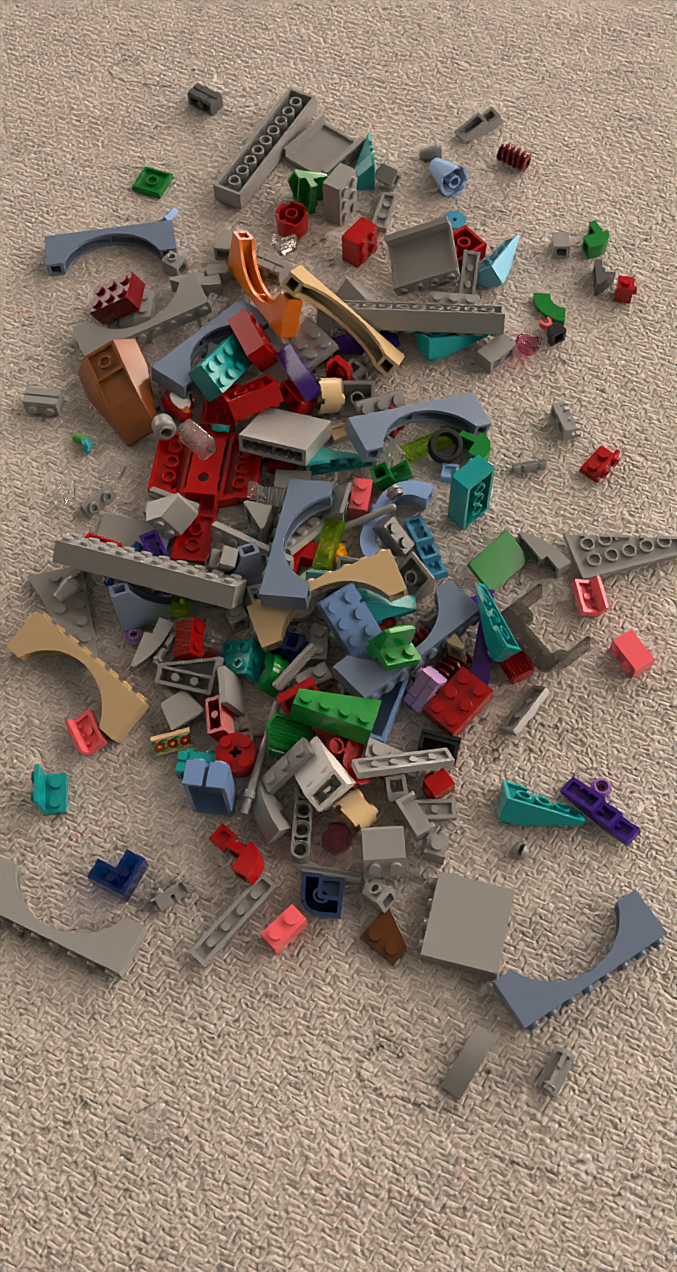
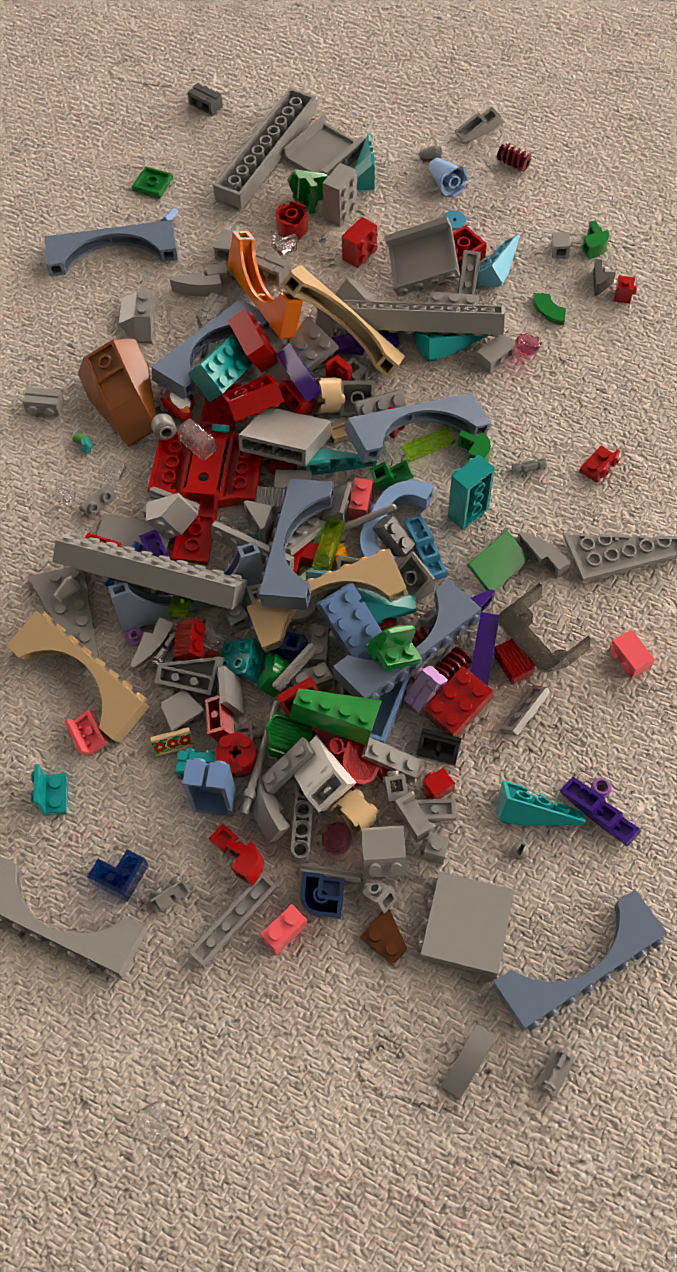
light grey arch [72,273,212,357] -> none
dark red brick [90,272,145,325] -> none
light grey brick [161,251,188,277] -> none
light grey slope [204,545,239,573] -> none
clear tile [247,481,266,500] -> none
light grey plate [351,747,455,779] -> none
light grey plate [372,192,398,233] -> none
light grey brick [375,163,401,189] -> none
light grey plate [386,484,403,500] -> none
black tyre [427,428,463,464] -> none
light blue tile [440,463,460,482] -> none
dark tan slope [447,633,467,662] -> none
teal wedge [475,582,521,663] -> none
black piece [539,317,567,346] -> none
light grey hinge [550,401,581,441] -> none
coral bracket [571,575,609,617] -> none

